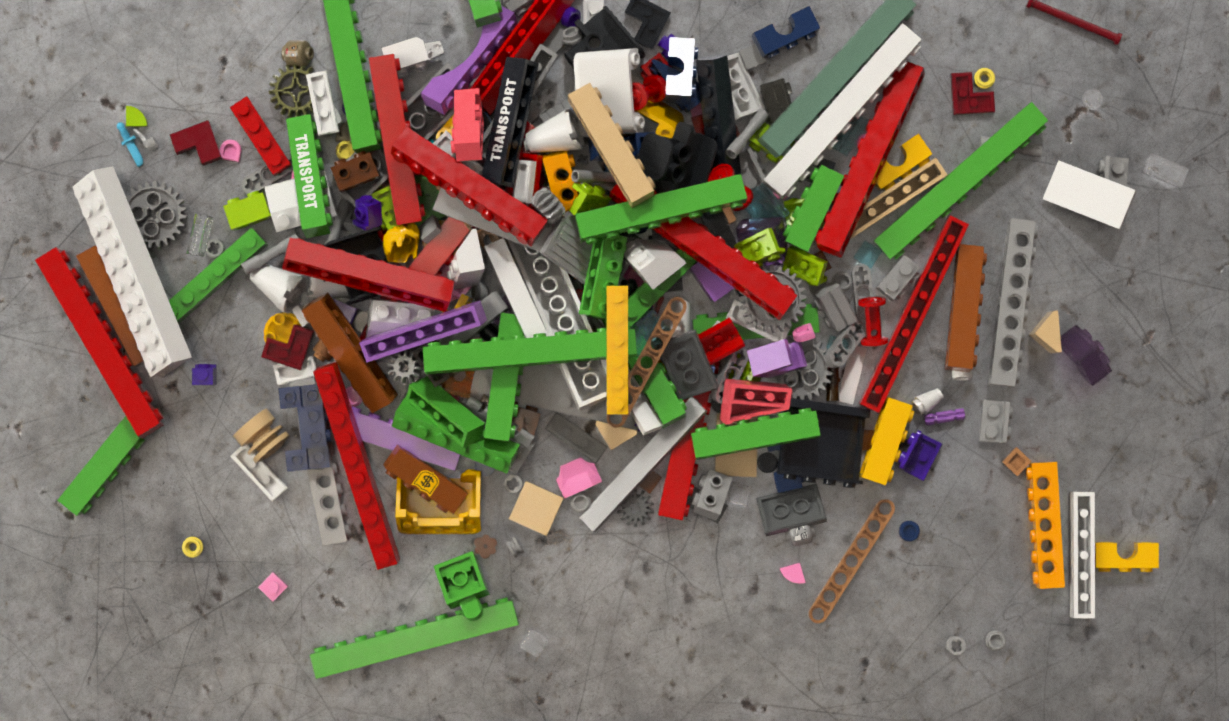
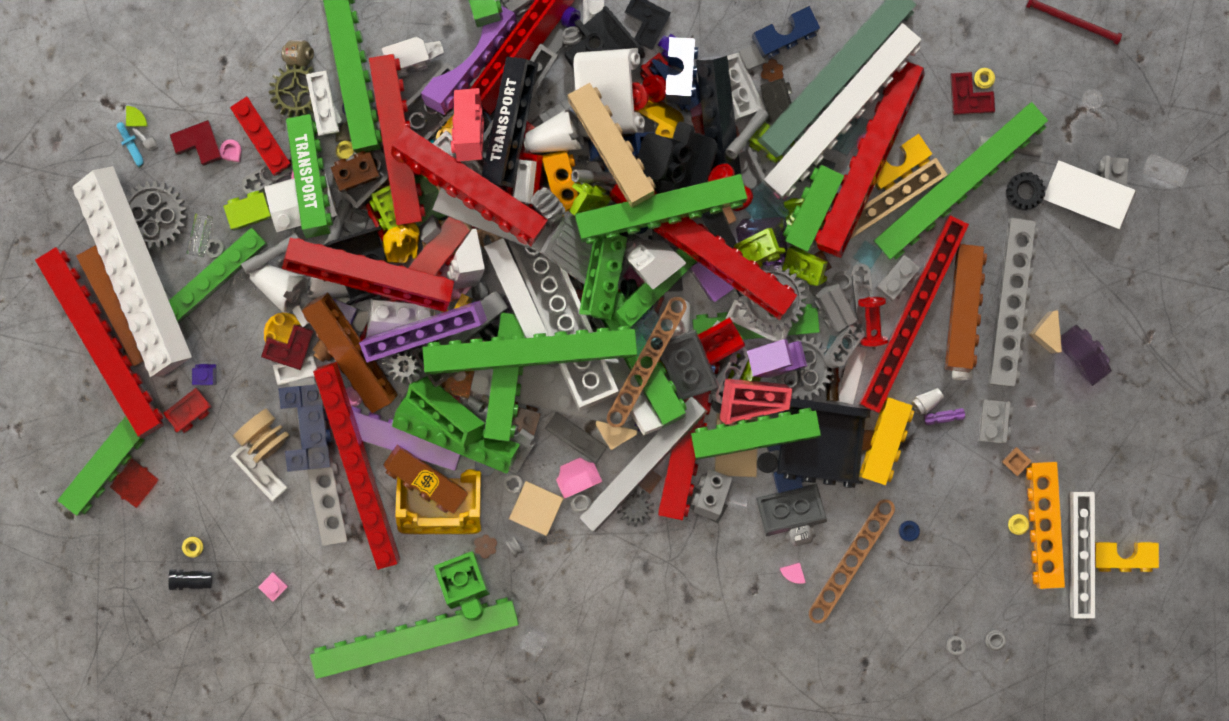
dark purple brick [353,195,382,231] -> none
yellow arch [607,286,628,414] -> none
bright pink tile [792,323,816,342] -> none
dark purple bracket [898,430,943,481] -> none
none -> clear red piece [110,458,159,508]
none -> red bracket [163,388,212,433]
none -> black axle [168,569,212,590]
none -> reddish brown plant [761,59,784,83]
none -> black tyre [1006,172,1046,210]
none -> light yellow plate [1008,514,1029,535]

